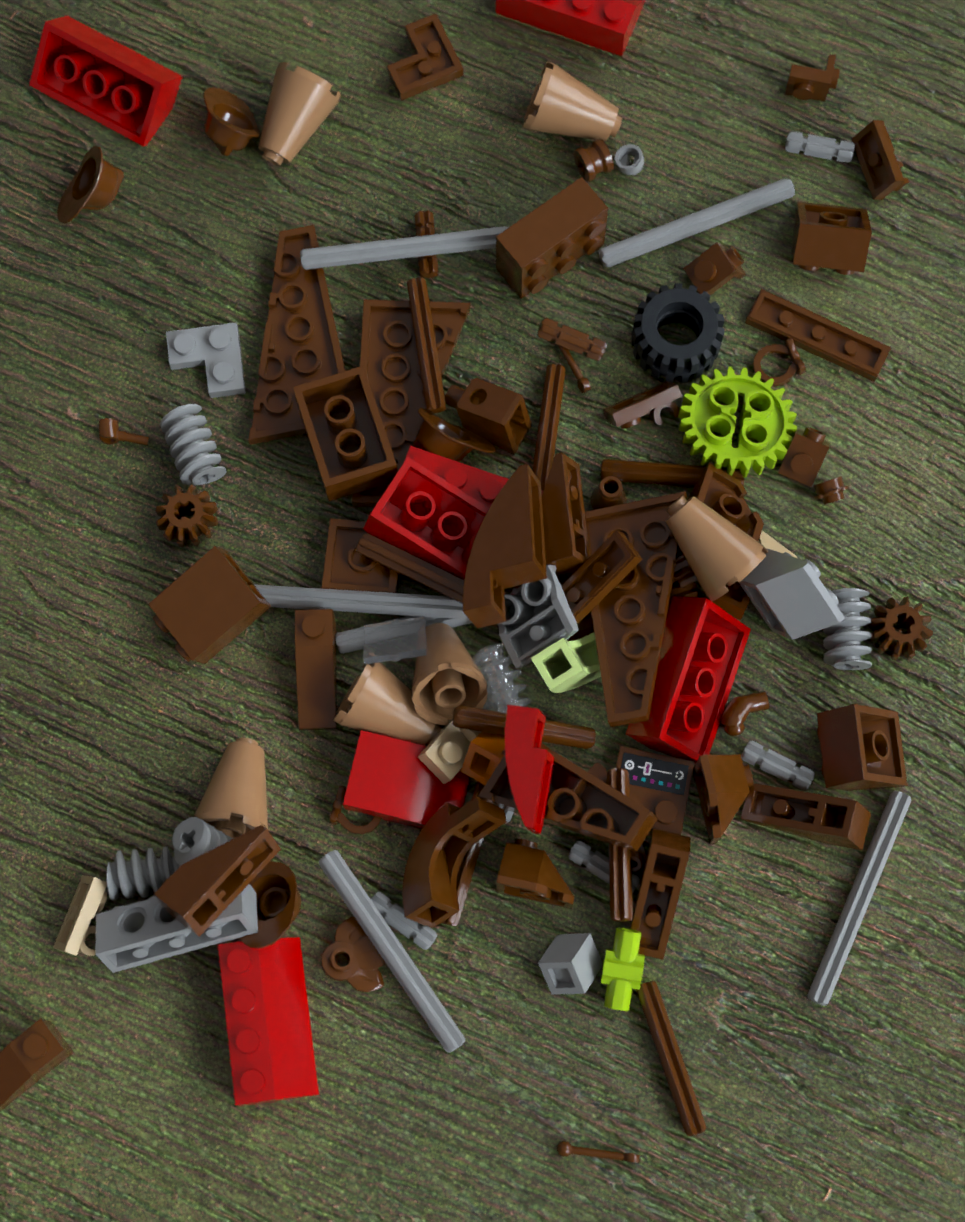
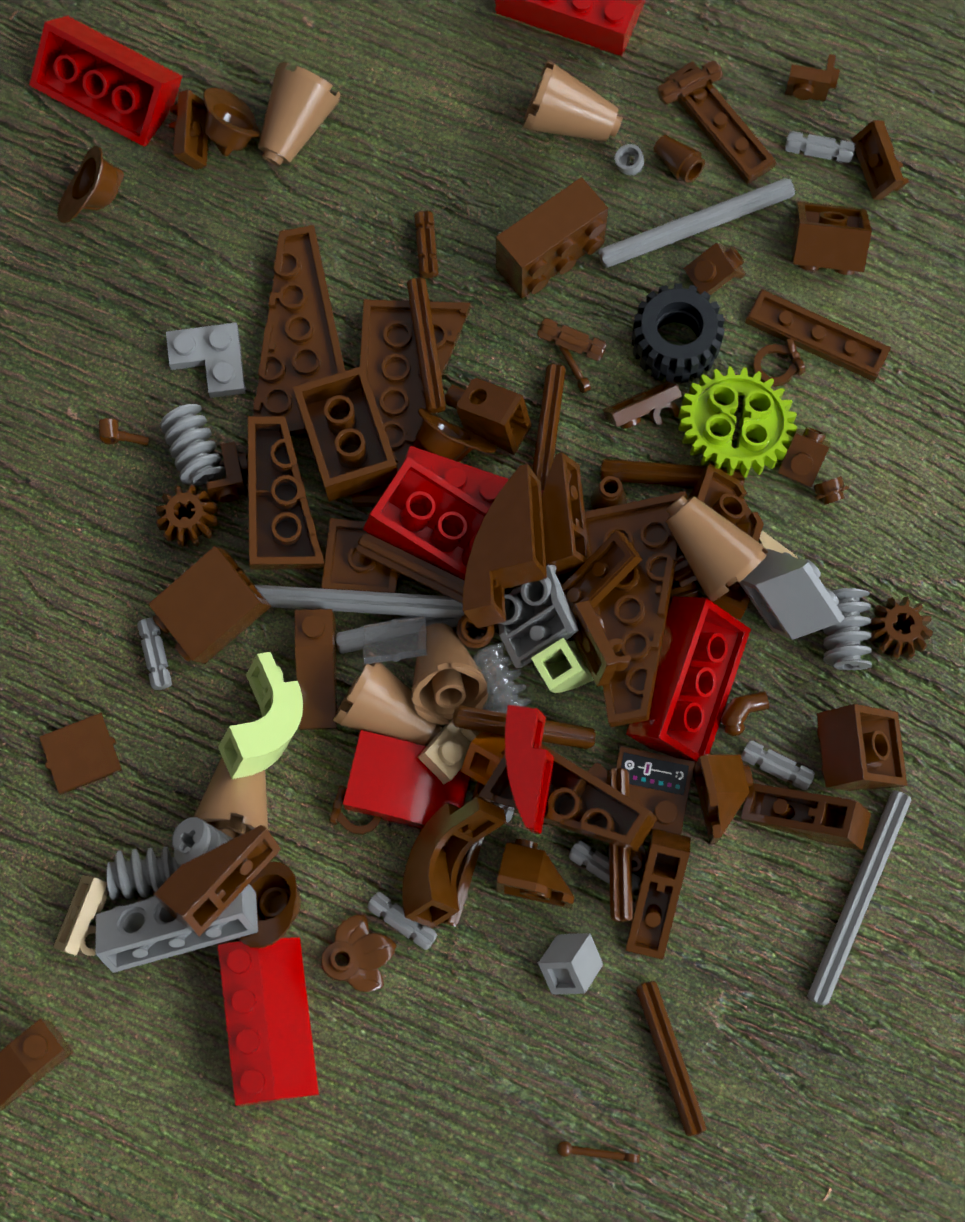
light grey axle [300,226,509,269] -> none
light grey axle [319,850,465,1053] -> none
reddish brown plate [387,13,464,101] -> none
reddish brown wheel [573,139,614,182] -> none
lime axle [601,928,645,1011] -> none
none -> reddish brown piece [39,713,123,795]
none -> light grey axle [137,617,172,690]
none -> reddish brown plate [169,90,208,170]
none -> reddish brown bracket [206,441,248,503]
none -> yellowish green arch [218,652,303,779]
none -> reddish brown wedge [248,416,325,570]
none -> reddish brown cone [457,614,494,648]
none -> reddish brown plate [572,600,632,687]
none -> reddish brown cone [654,135,705,183]
none -> reddish brown axle [657,60,723,105]
none -> reddish brown tile [665,61,776,185]

